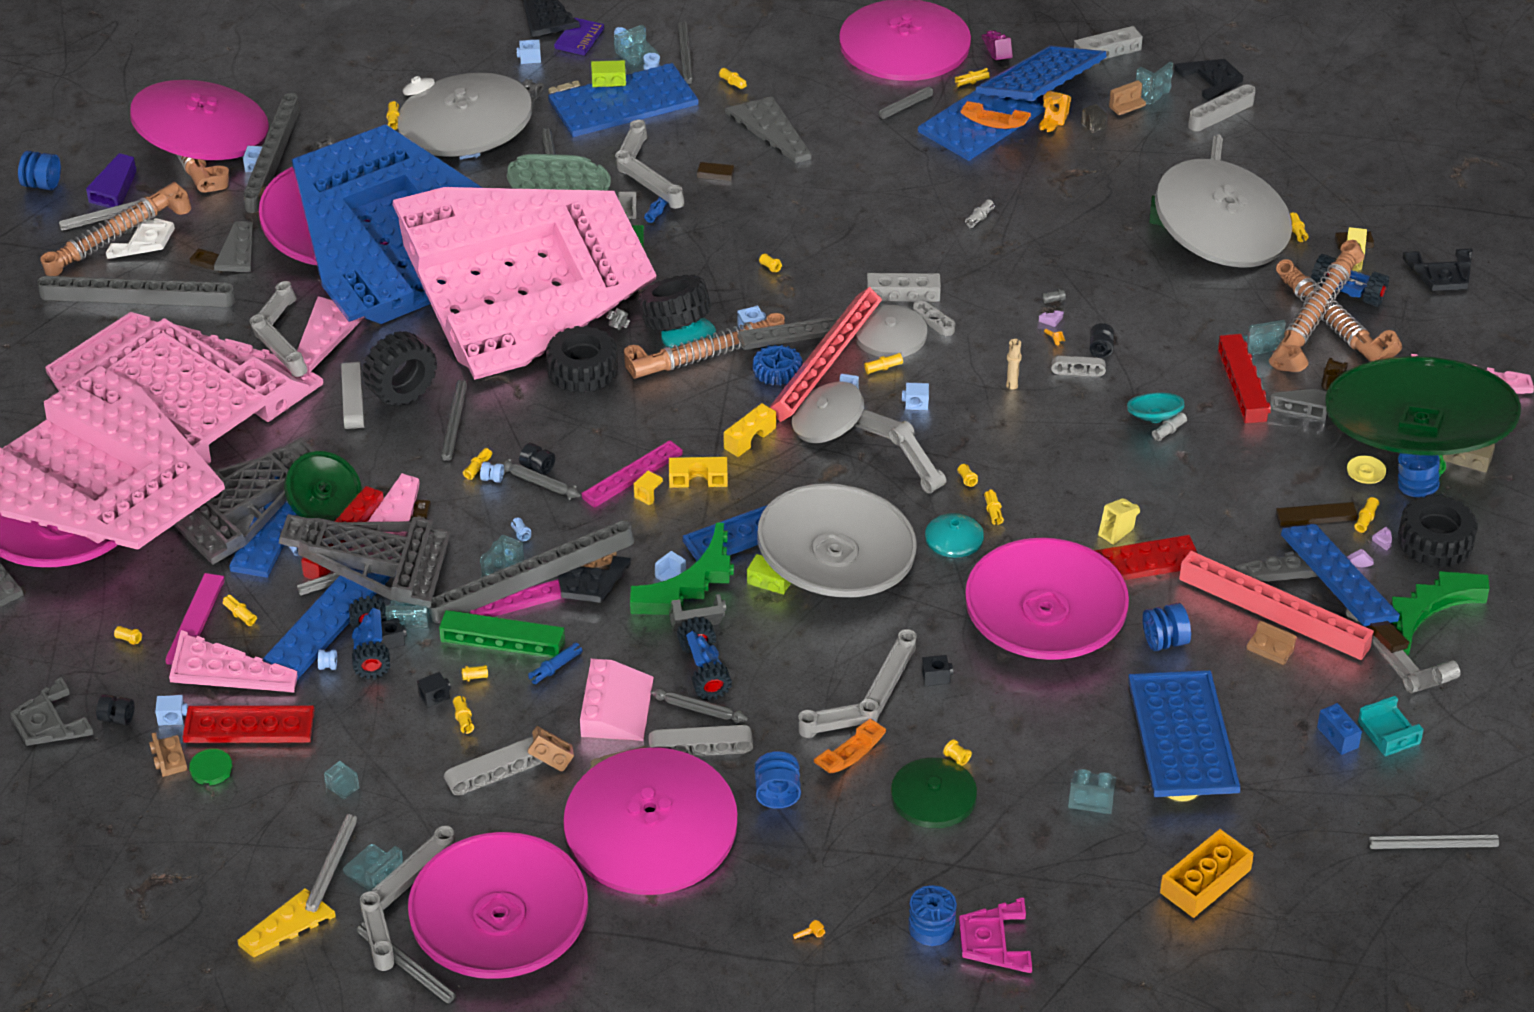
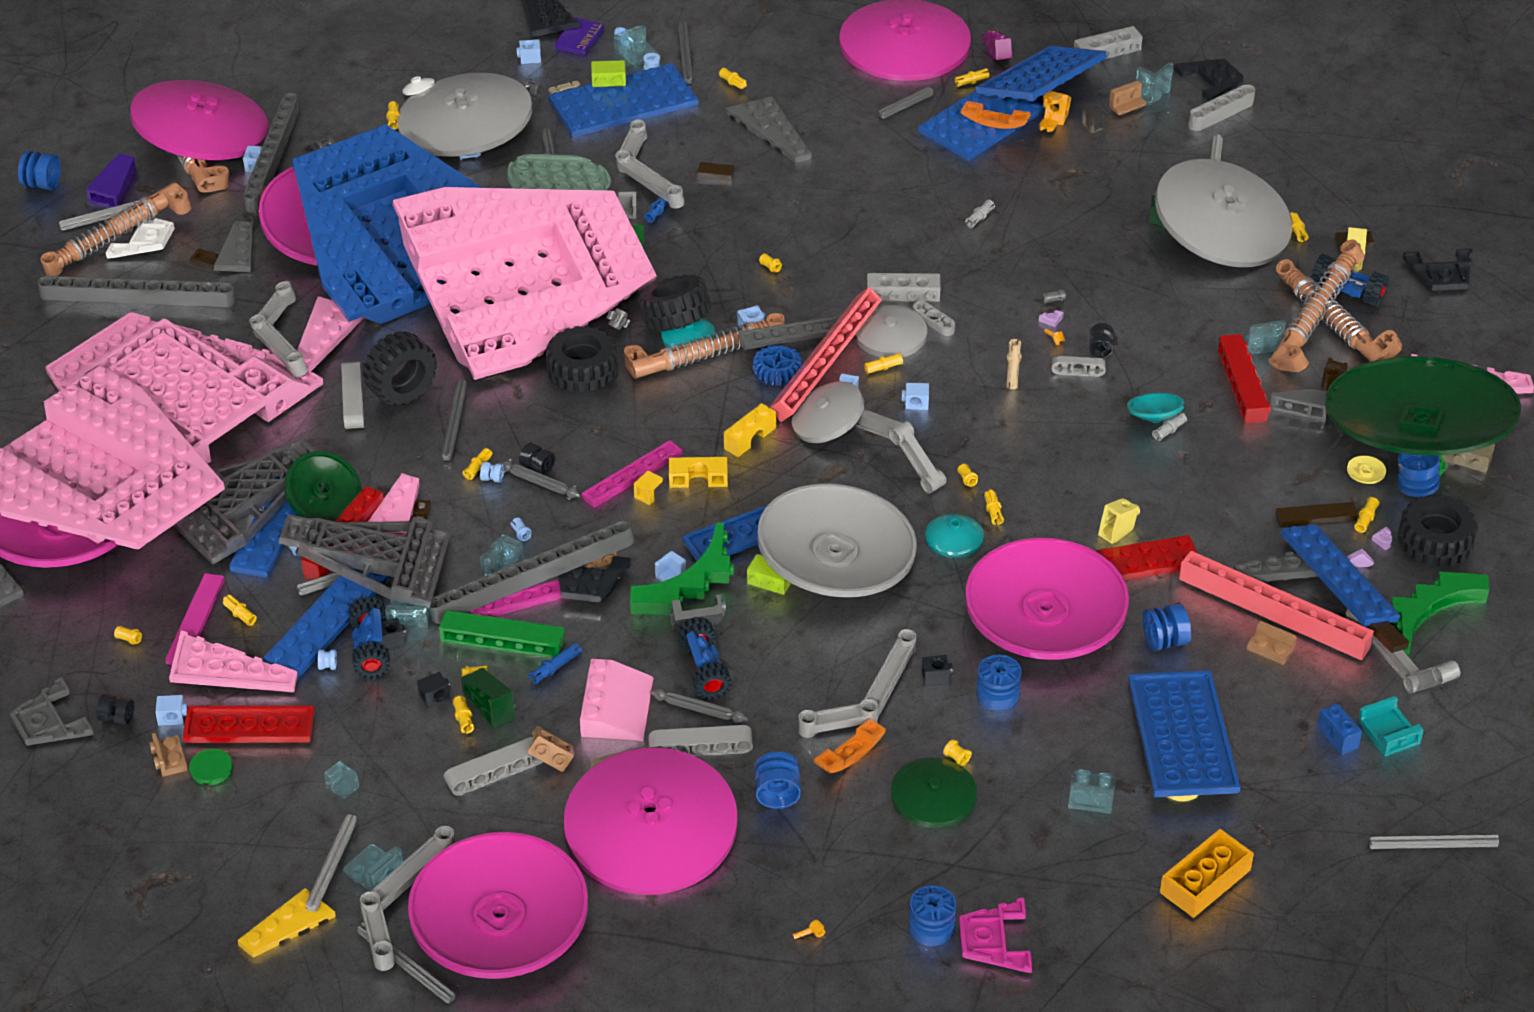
none -> dark green wedge [461,667,516,730]
none -> blue wheel [976,654,1022,711]

